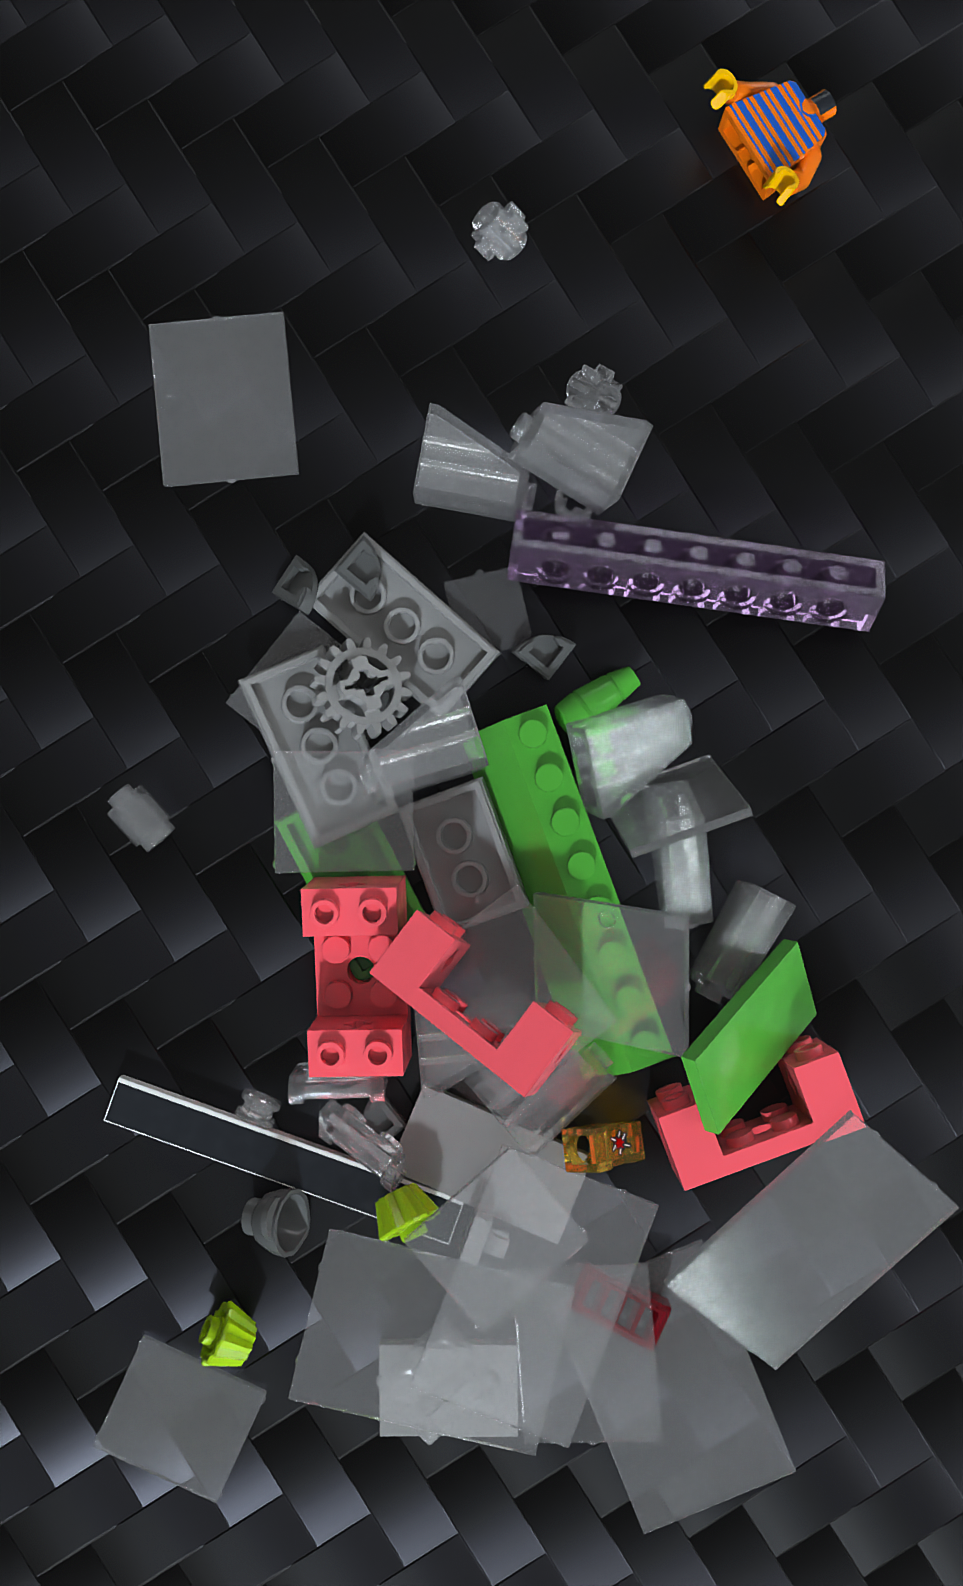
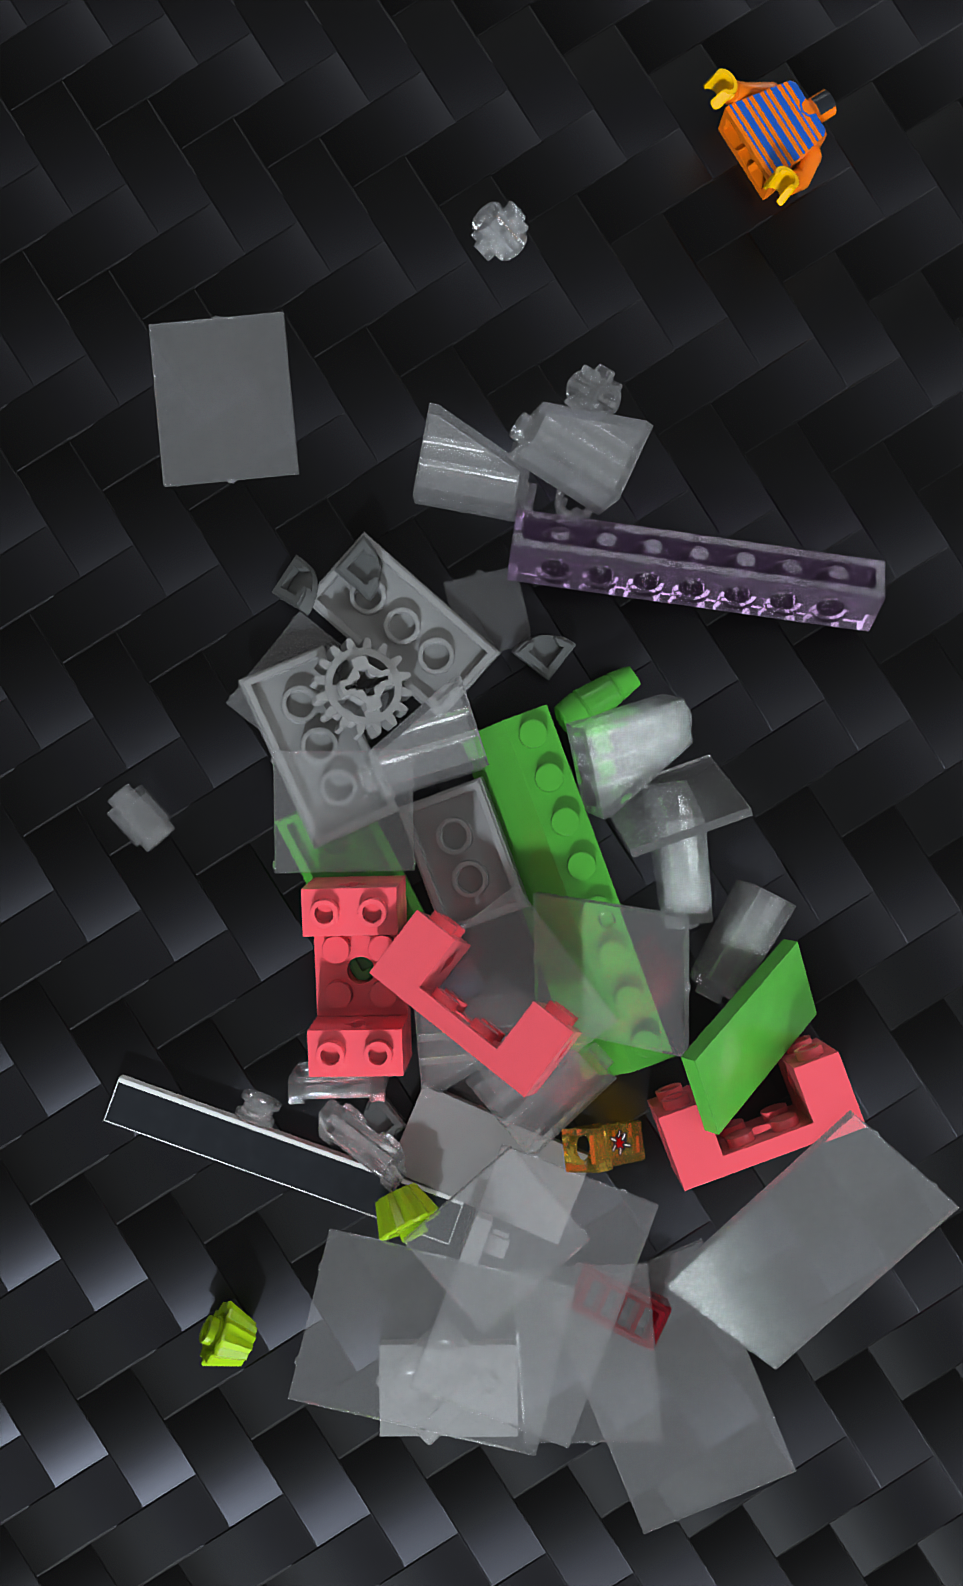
clear piece [93,1335,267,1503] -> none
dark grey piece [241,1188,311,1258] -> none

